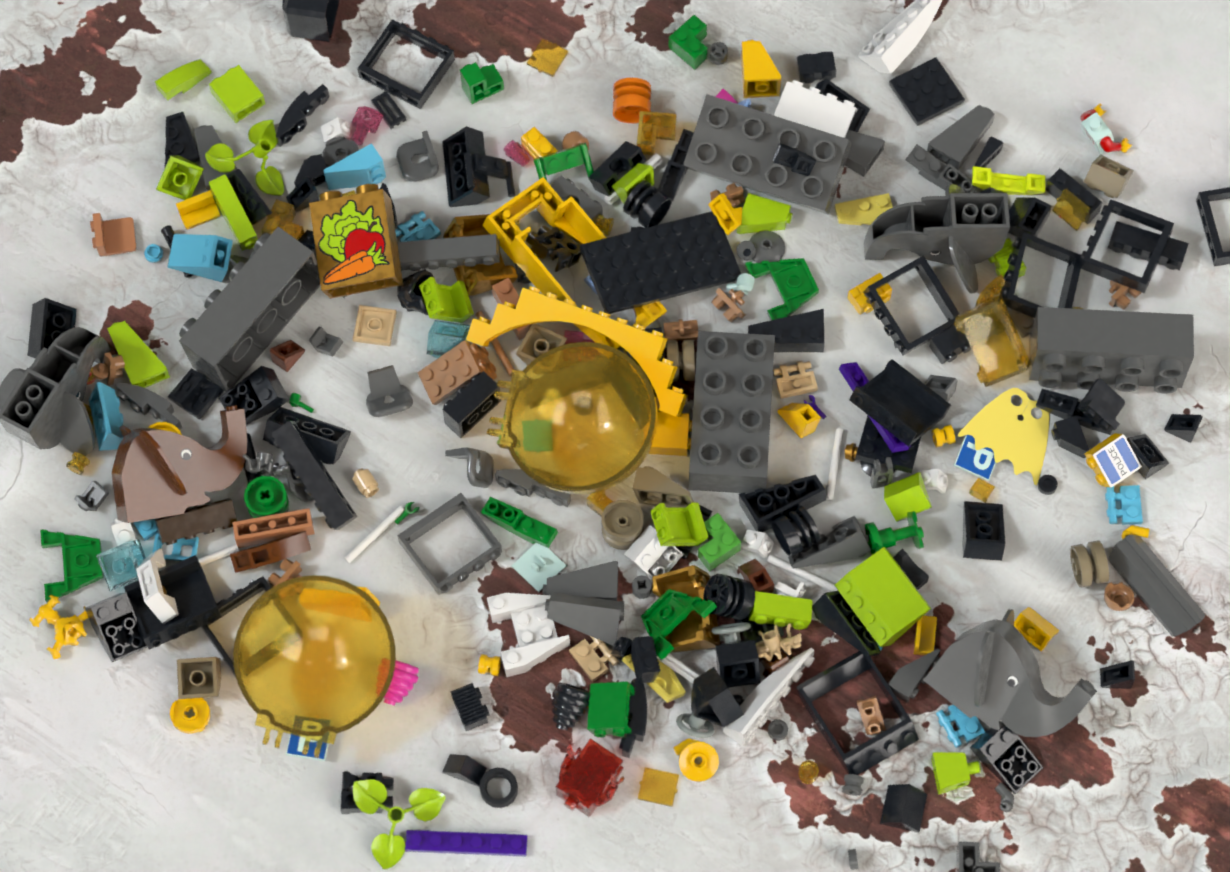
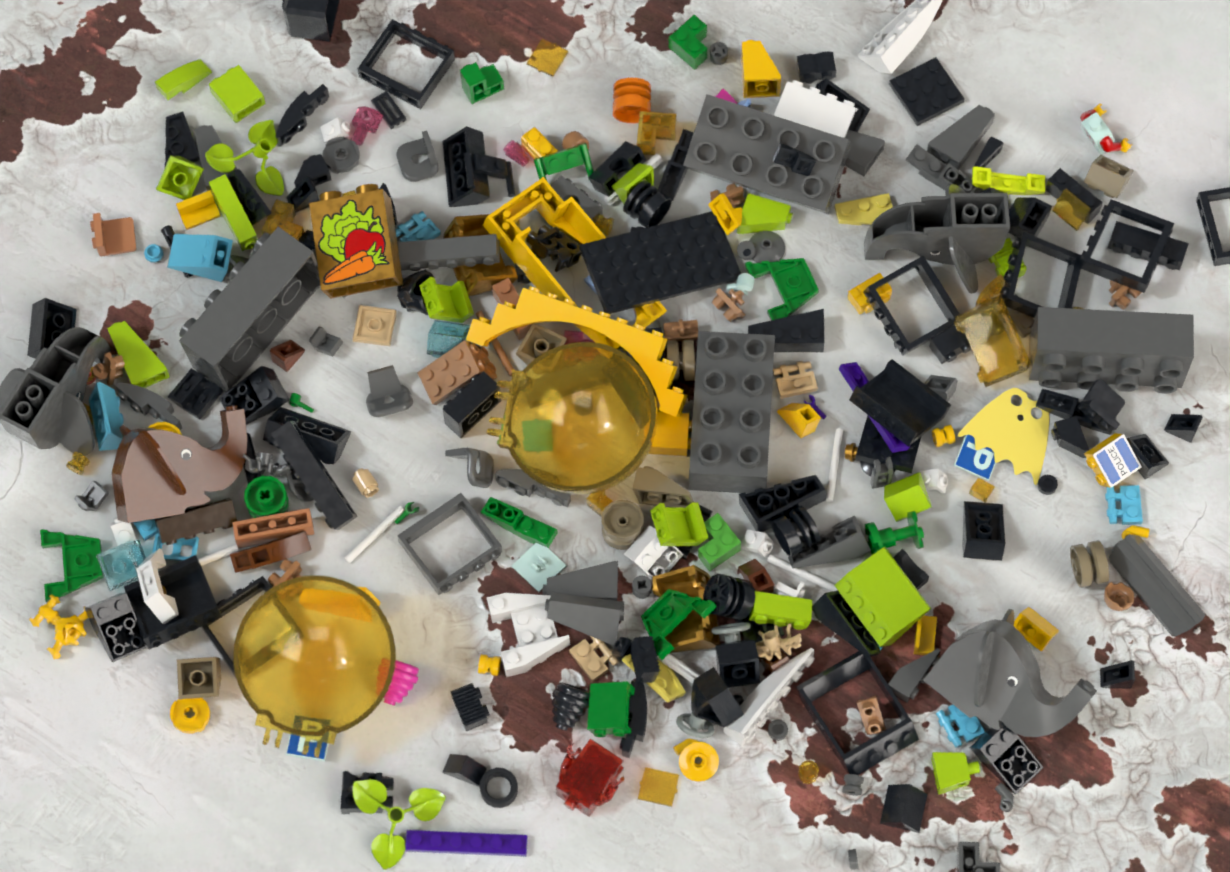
medium azure slope [323,143,386,190] -> none

